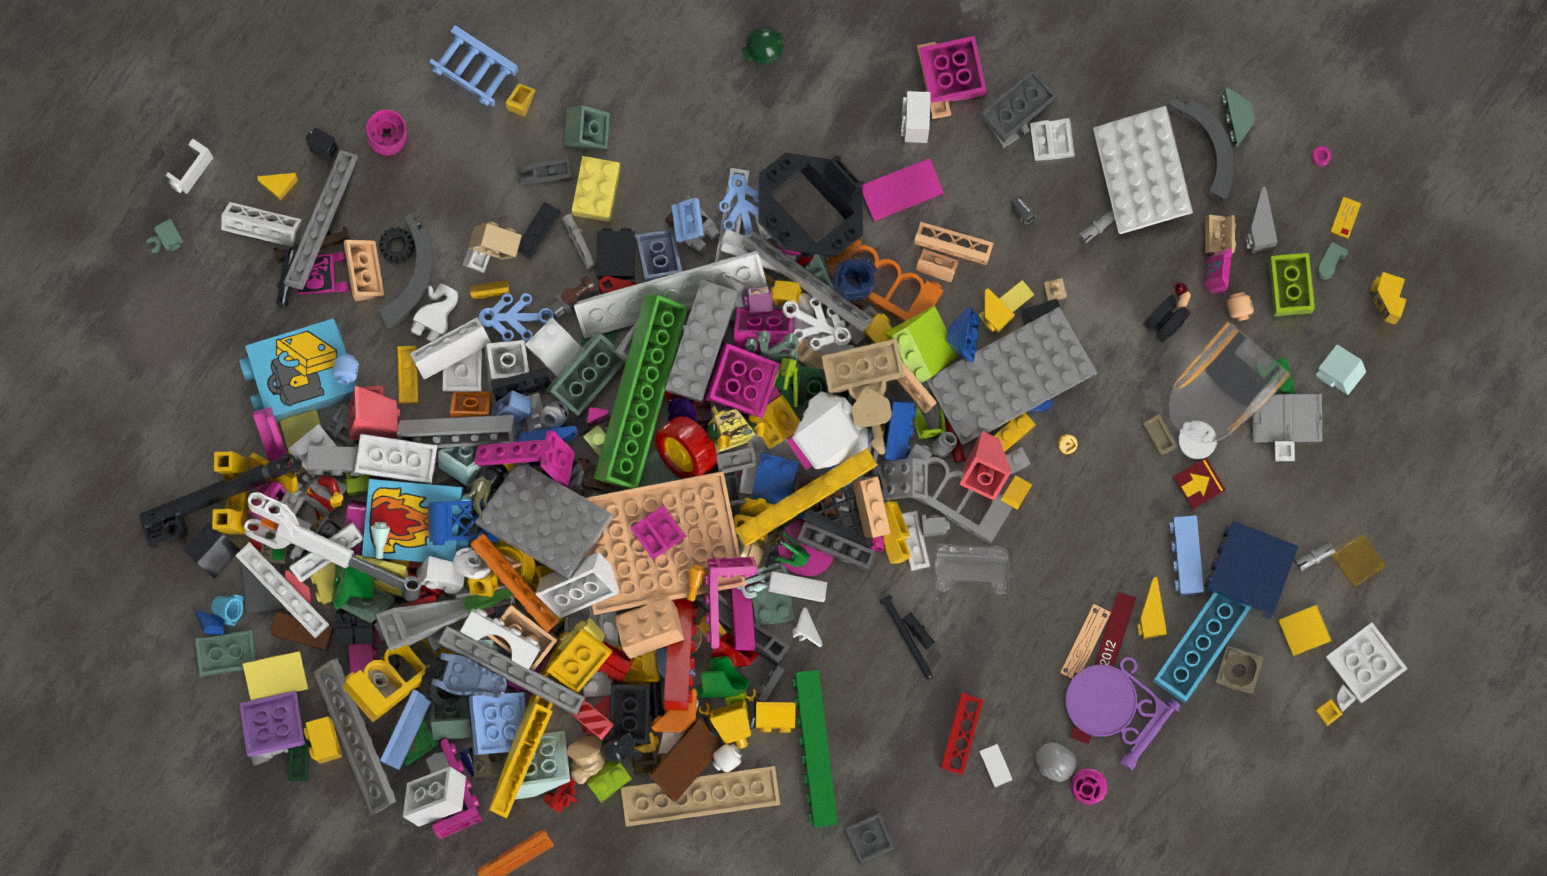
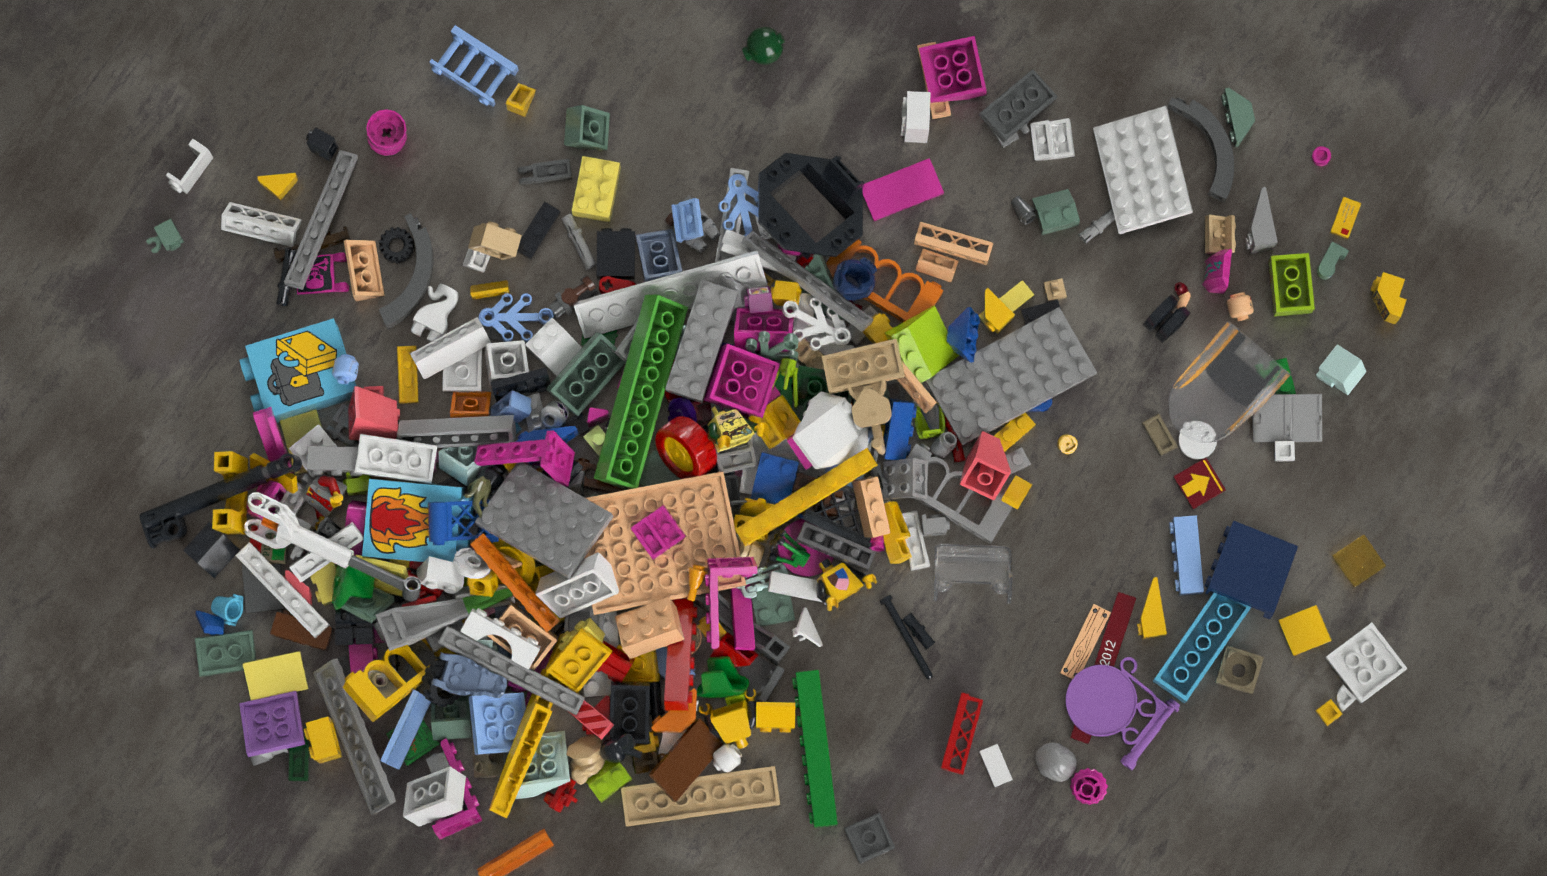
light aqua cone [371,522,390,559] -> none
clear blue cone [459,747,474,777] -> none
light grey pin [1295,543,1335,571] -> none
none -> torso [816,558,877,611]
none -> sand green slope [1032,189,1080,235]

